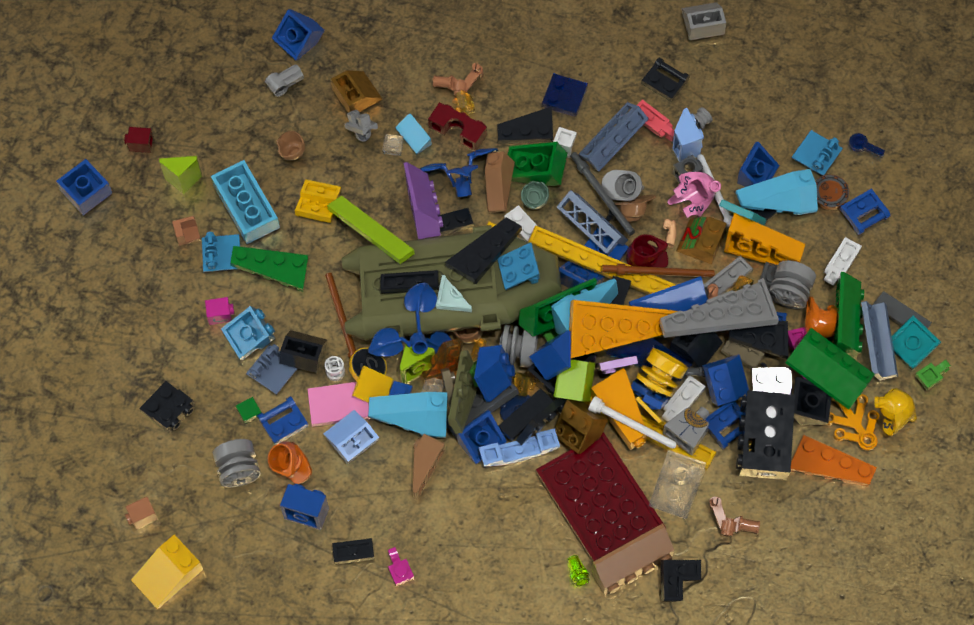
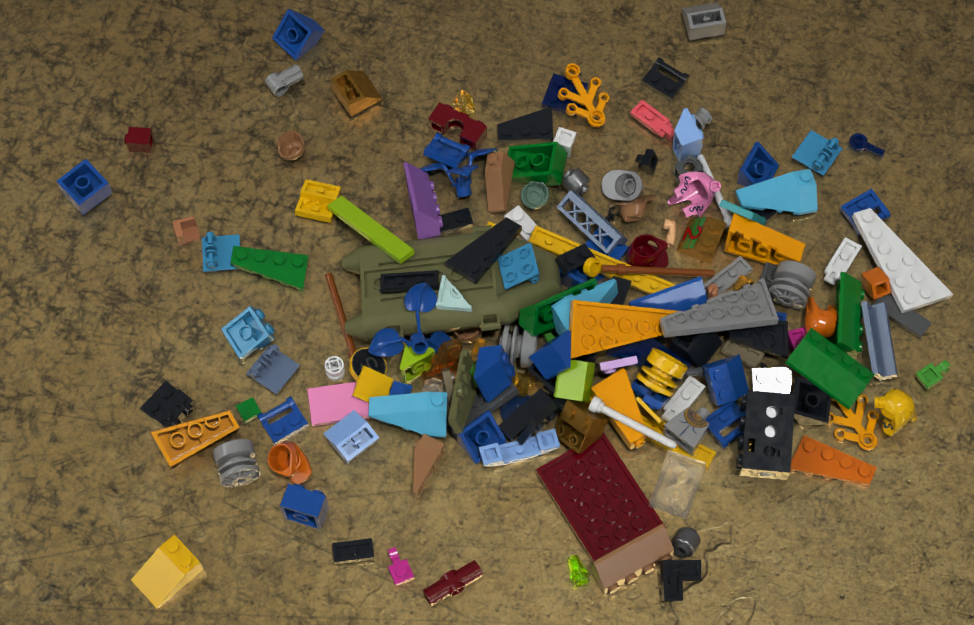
nougat brick [125,497,158,530] -> none
lime slope [159,156,202,194] -> none
dark pink brick [205,297,235,325] -> none
medium azure brick [211,160,280,244] -> none
black slope [280,330,328,373] -> none
light grey hips [344,110,378,142] -> none
clear plate [382,134,404,156] -> none
medium azure slope [395,113,432,154] -> none
nougat pin [433,63,484,97] -> none
dark grey bar [570,152,635,236] -> none
sand blue fence [578,102,649,172] -> none
nougat pin [709,496,760,537] -> none
tile [815,174,849,211] -> none
teal tile [892,316,941,370] -> none
none -> light orange wedge [149,410,240,467]
none -> dark red piece [422,560,484,606]
none -> blue plate [423,132,471,168]
none -> black plate [555,243,595,275]
none -> light orange plant [557,63,609,127]
none -> flat silver head [562,168,590,195]
none -> yellow tile [583,257,601,277]
none -> black tile [635,149,658,175]
none -> flat silver head [671,527,701,557]
none -> white wing [852,208,954,314]
none -> orange brick [861,267,891,300]

